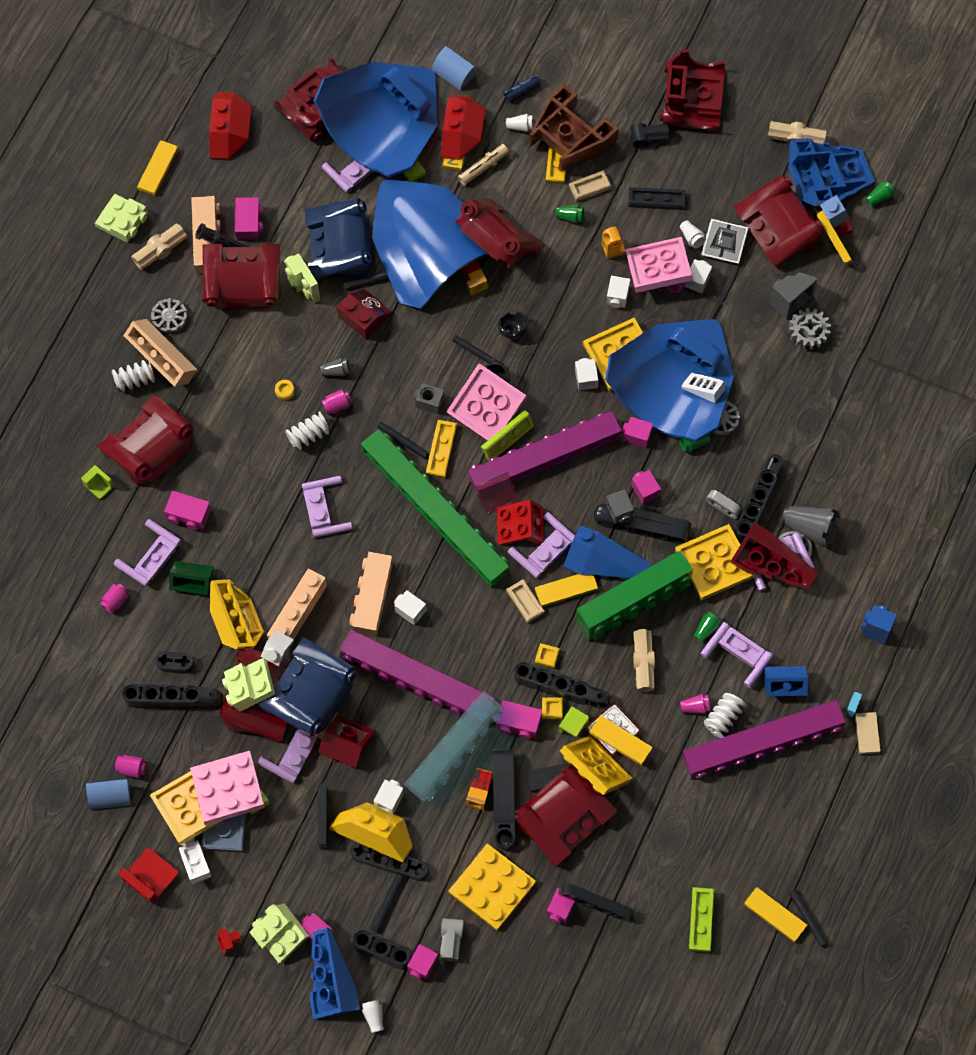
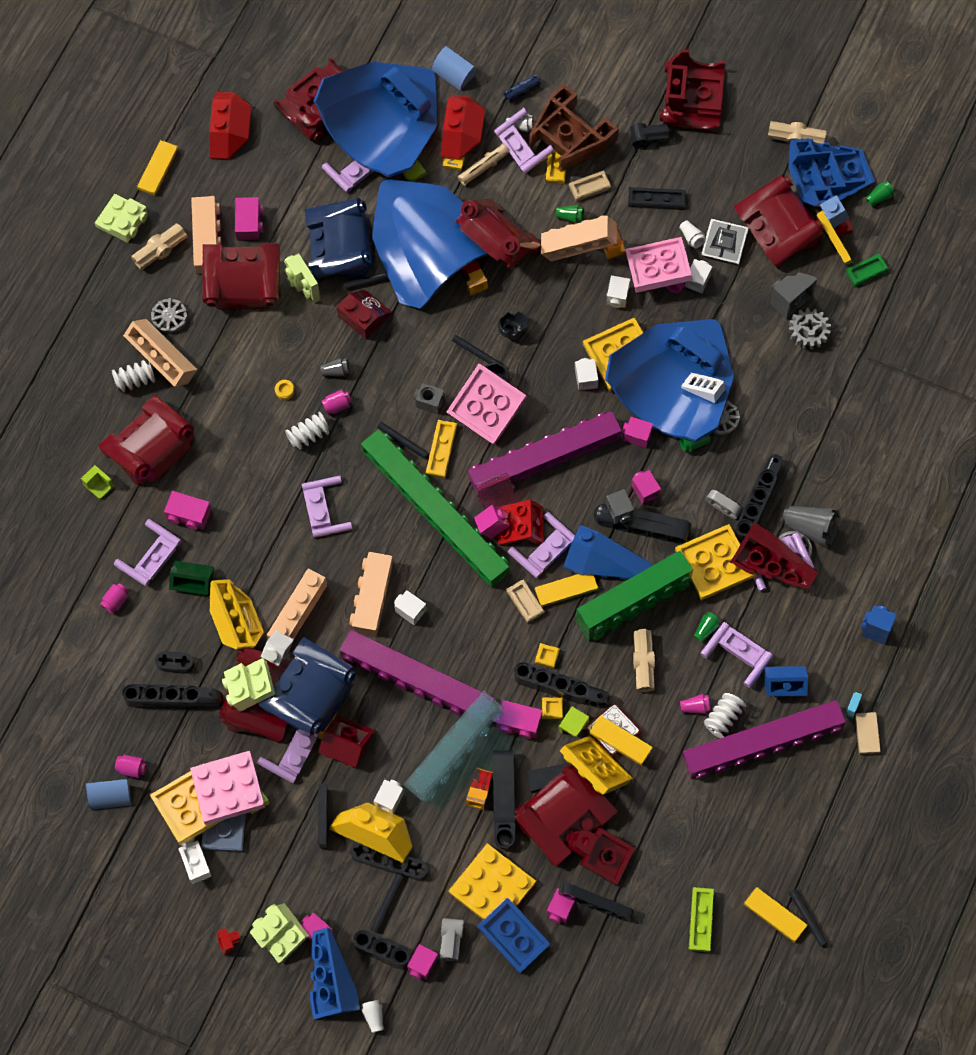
red bracket [118,848,179,905] -> none
black pin [195,223,249,247] -> none
lime tile [481,410,534,460] -> none
none -> dark pink brick [474,505,510,539]
none -> blue plate [476,897,550,973]
none -> lavender plate [494,108,555,174]
none -> light nougat brick [541,216,617,261]
none -> dark red plate [568,828,635,885]
none -> green tile [845,254,889,287]

